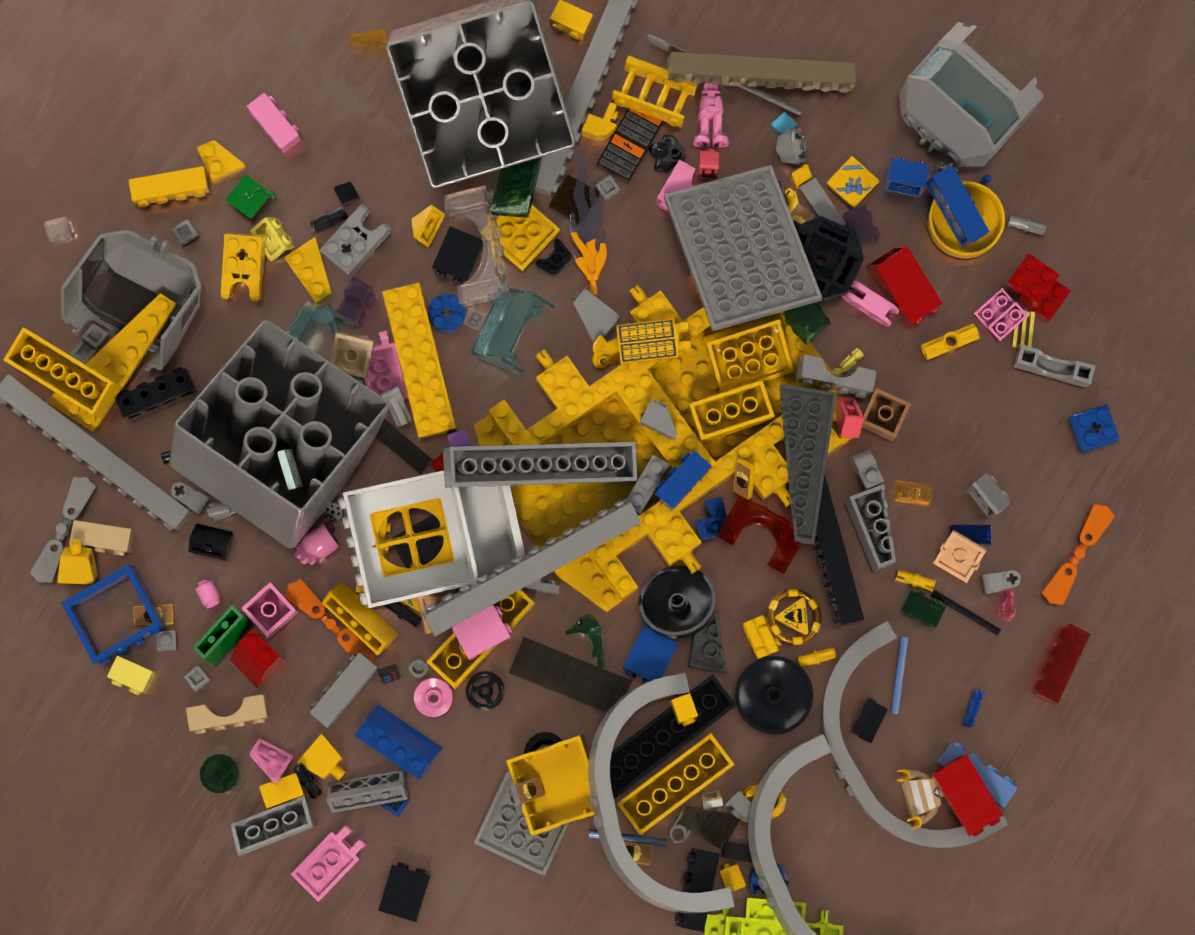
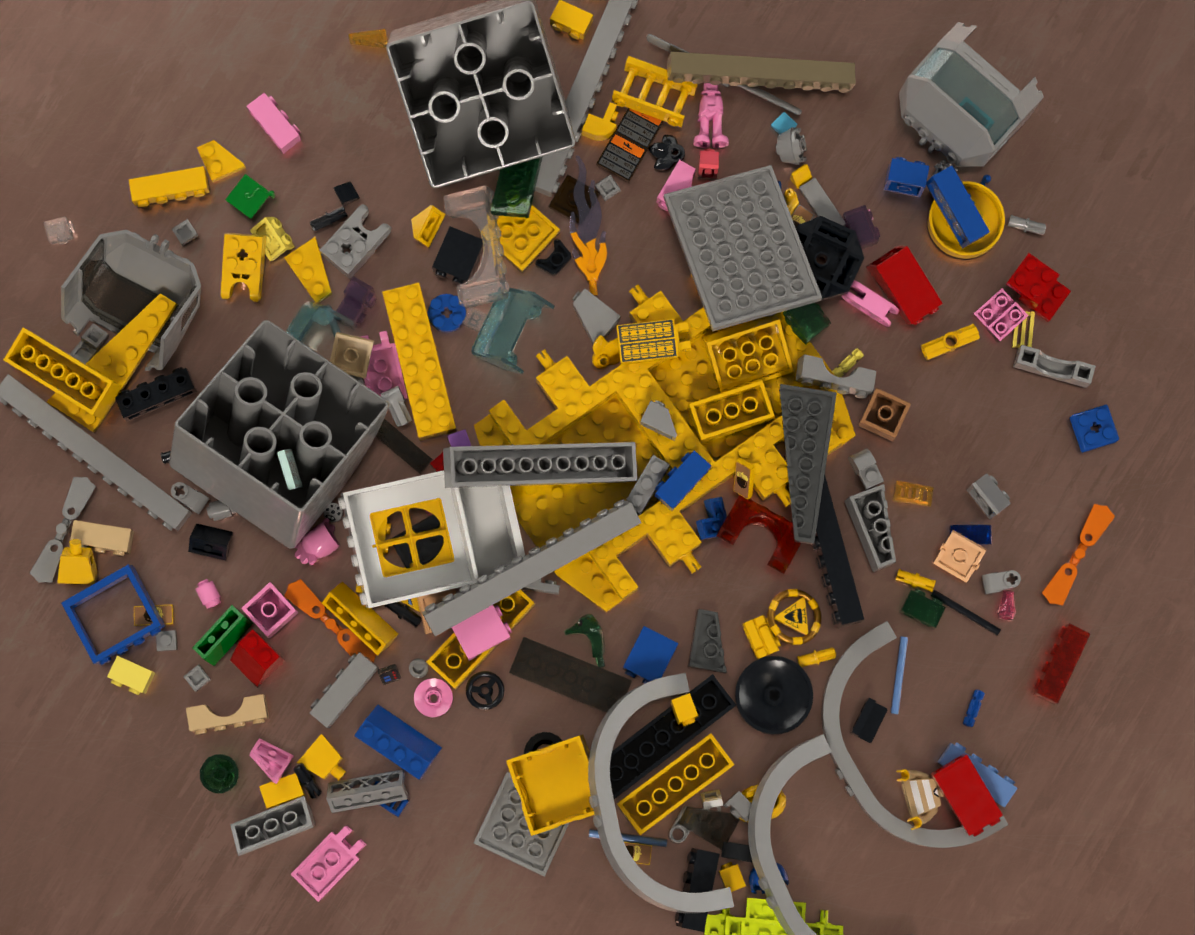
black brick [378,862,431,922] -> none
tile [510,776,545,806] -> none
black dish [639,565,717,639] -> none
yellow tile [826,156,880,209] -> none
coral slope [836,397,864,438] -> none

